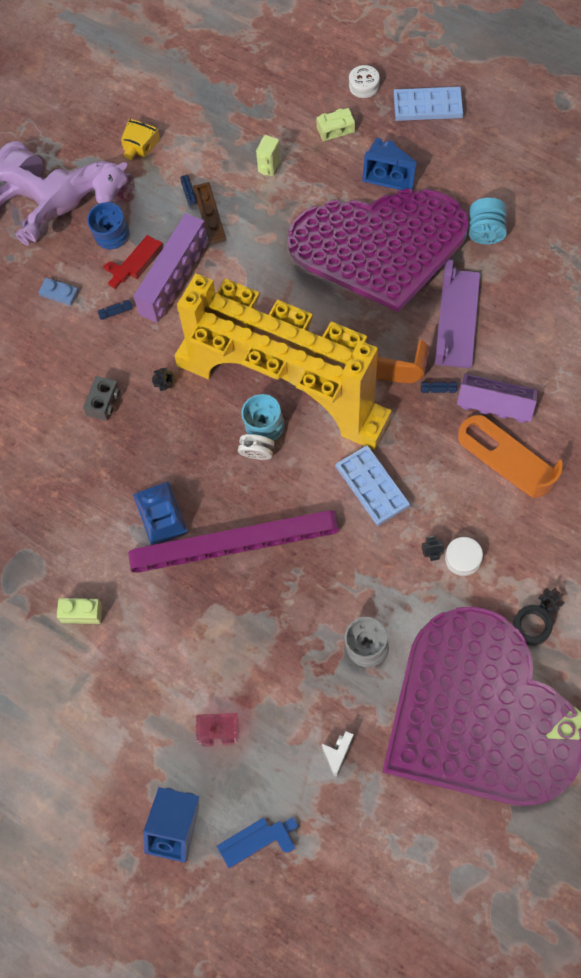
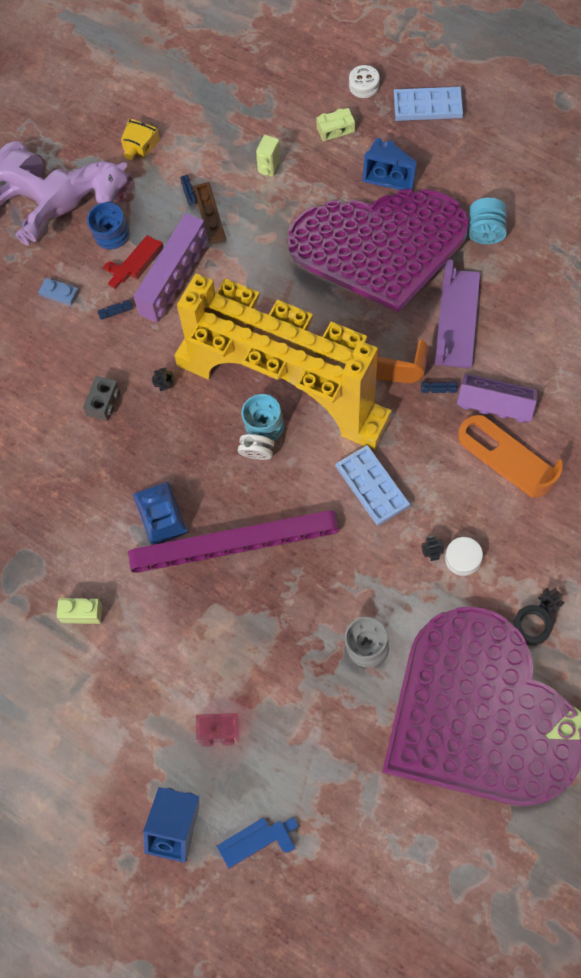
white slope [322,731,353,777] -> none

